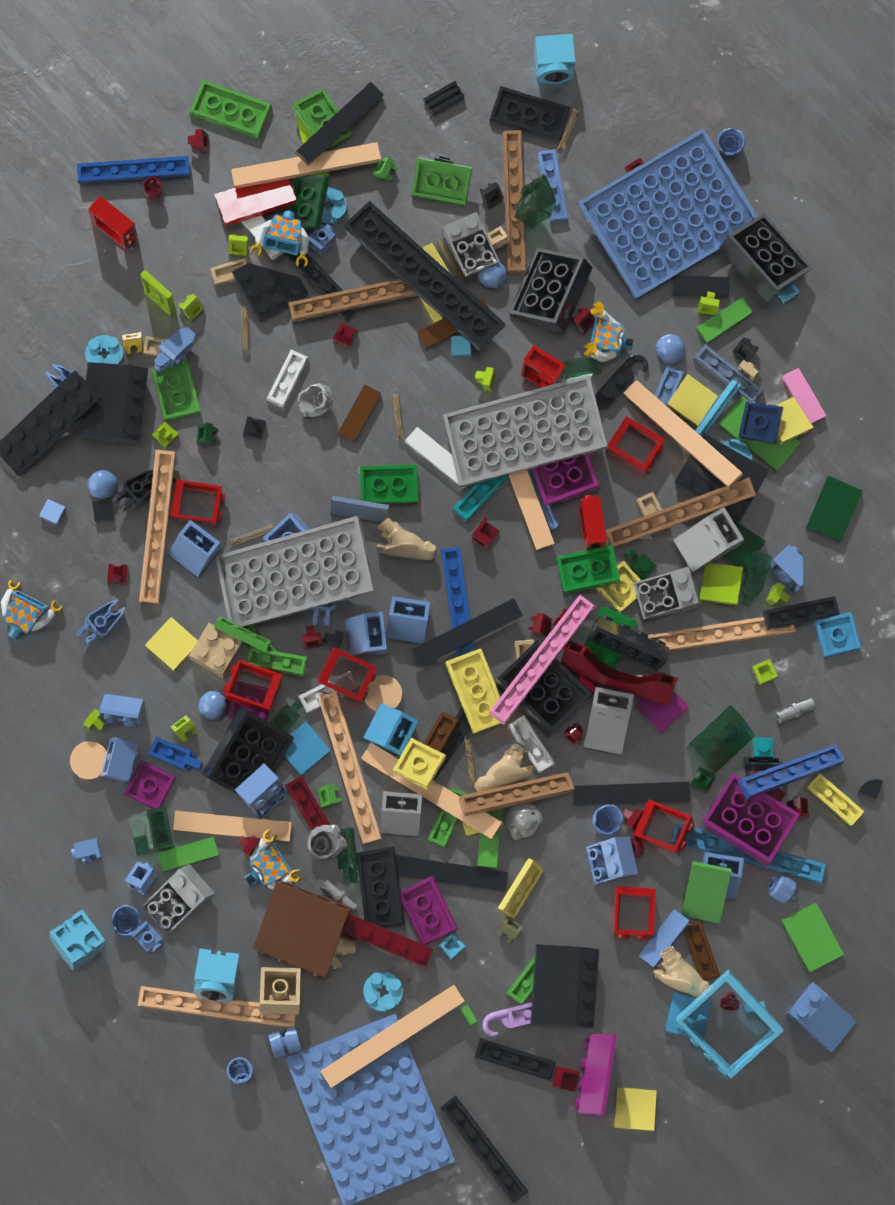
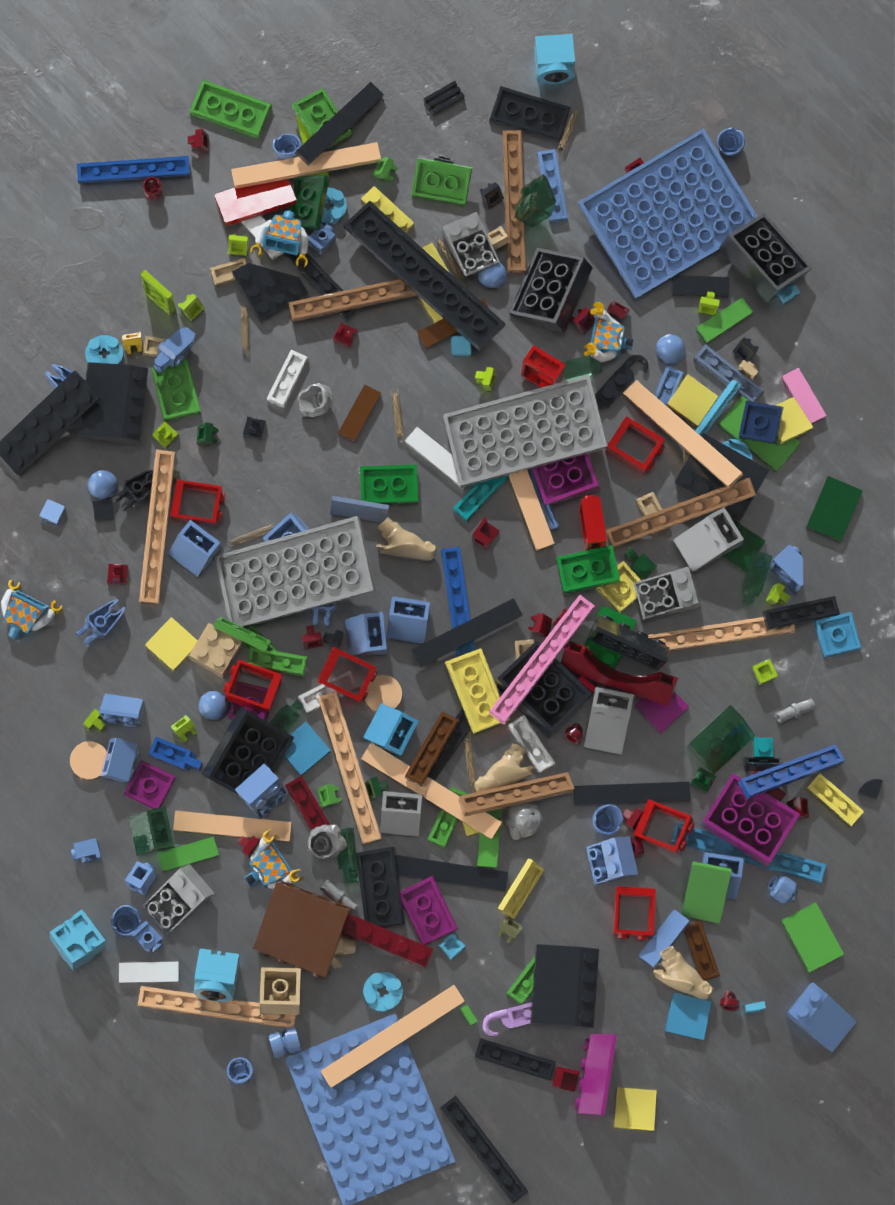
red window [88,196,137,249] -> none
light yellow tile [393,738,446,790] -> none
medium azure window [676,970,784,1078] -> none
lime tile [700,563,744,605] -> none
none -> white tile [119,962,179,983]
none -> medium blue hair [273,134,302,160]
none -> light yellow plate [361,186,414,233]
none -> dark green tile [365,777,389,801]
none -> dark red tile [607,300,630,323]

